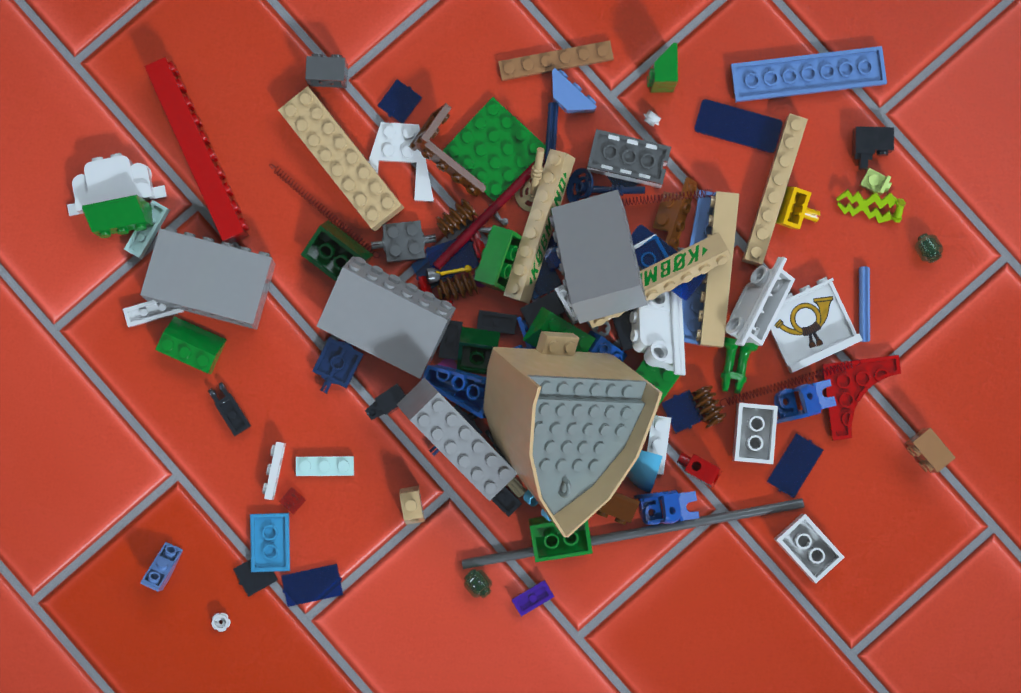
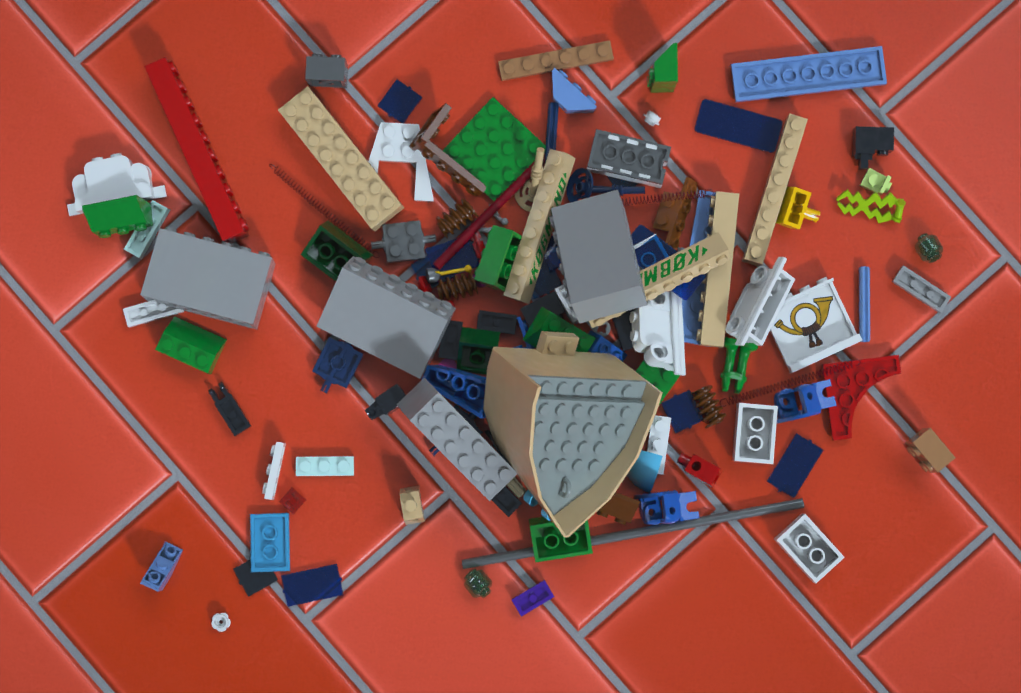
none -> light grey plate [892,265,951,313]

